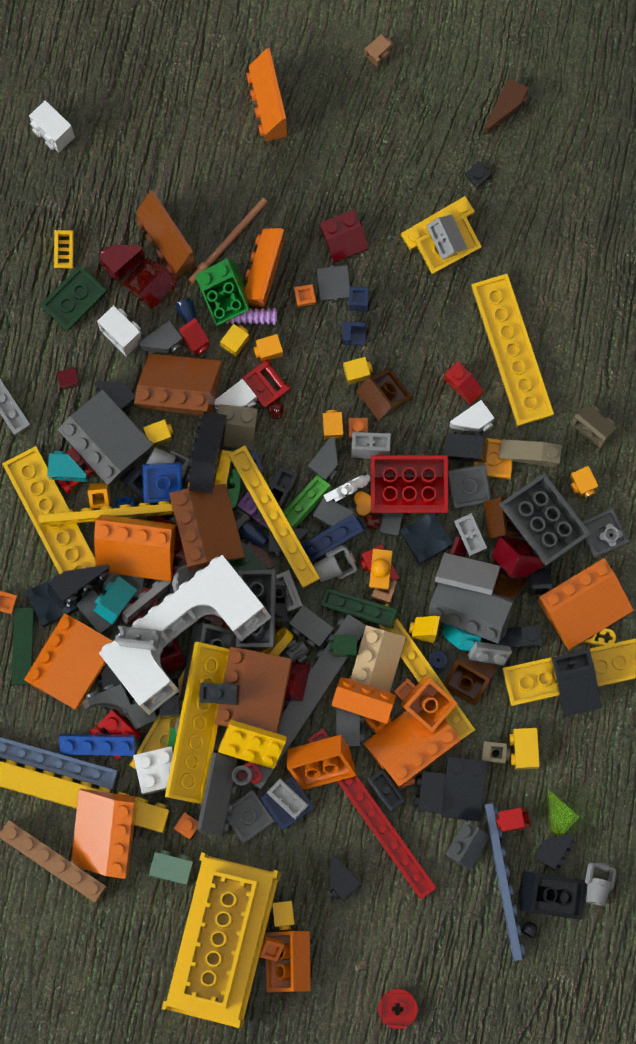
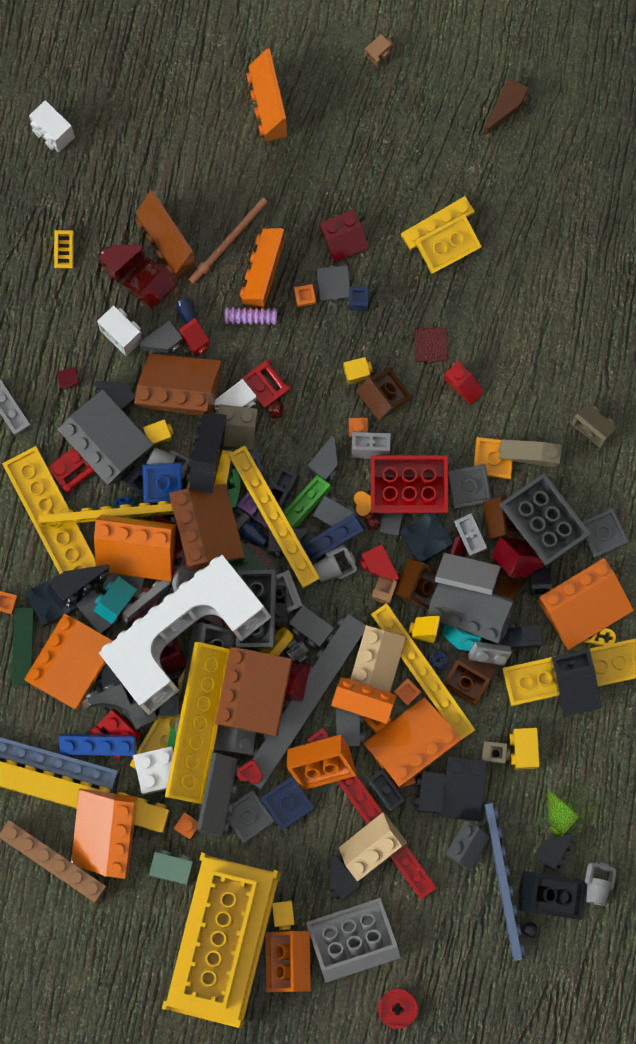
dark green plate [40,265,107,332] -> none
teal slope [47,451,88,482] -> none
light orange brick [88,482,111,509] -> none
light grey hinge [115,625,162,651] -> none
green slope [195,258,250,326] -> none
black plate [199,683,240,705] -> none
yellow plate [218,720,287,769] -> none
yellow brick [220,324,249,357] -> none
dark grey piece [232,766,252,786] -> none
light orange brick [253,334,283,363] -> none
orange plate [259,936,285,962] -> none
light grey plate [267,779,309,820] -> none
dark green tile [320,588,399,629] -> none
light orange brick [323,410,343,440] -> none
white plate [323,474,371,502] -> none
dark green brick [329,635,357,657] -> none
dark blue panel [343,322,366,346] -> none
light orange tile [369,549,392,590] -> none
orange slope [400,675,458,732] -> none
light grey hinge [427,215,467,260] -> none
black brick [444,431,489,463] -> none
white slope [449,400,494,433] -> none
black plate [465,161,492,188] -> none
yellow plate [471,274,554,427] -> none
red slope [496,808,531,832] -> none
light orange brick [570,466,598,498] -> none
light grey plate [600,524,623,547] -> none
none -> light grey slope [306,898,401,983]
none -> tan slope [339,812,407,882]
none -> reddish brown slope [393,559,438,611]
none -> clear red piece [415,327,447,363]

